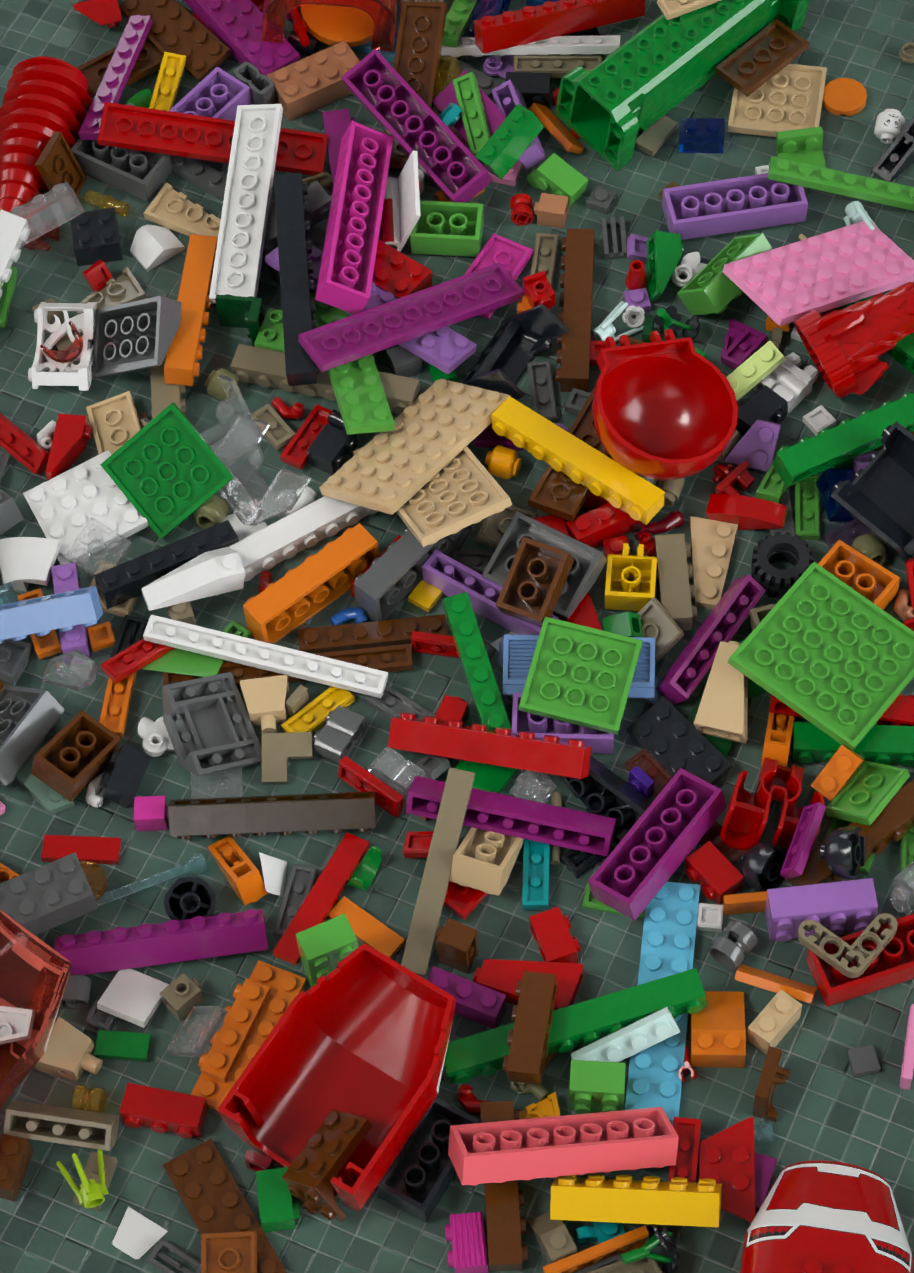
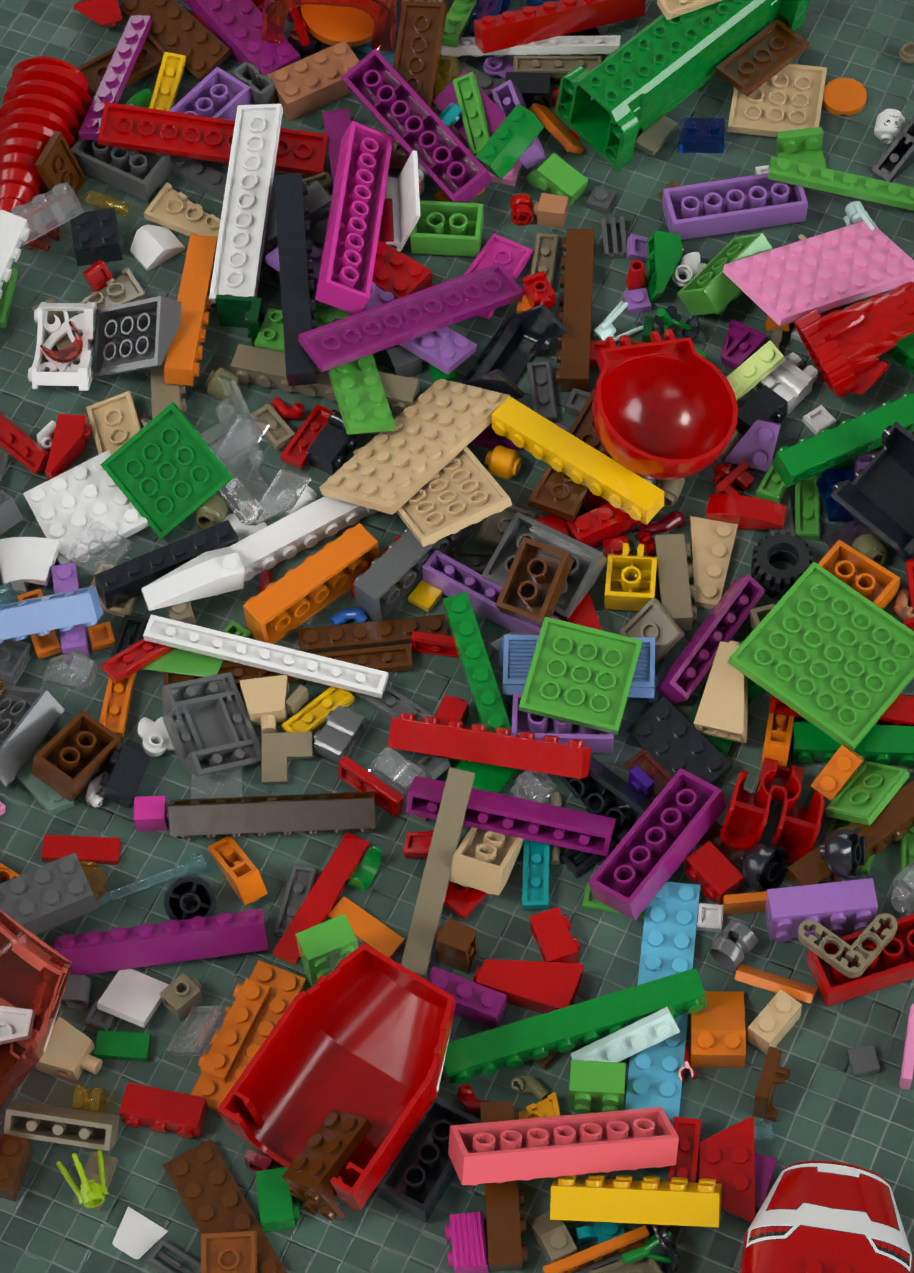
white sticker [259,852,287,897] -> none
reddish brown brick [503,971,558,1085] -> none
green brick [602,612,643,637] -> none
white plate [622,305,645,328] -> none
magenta tile [780,802,826,879] -> none

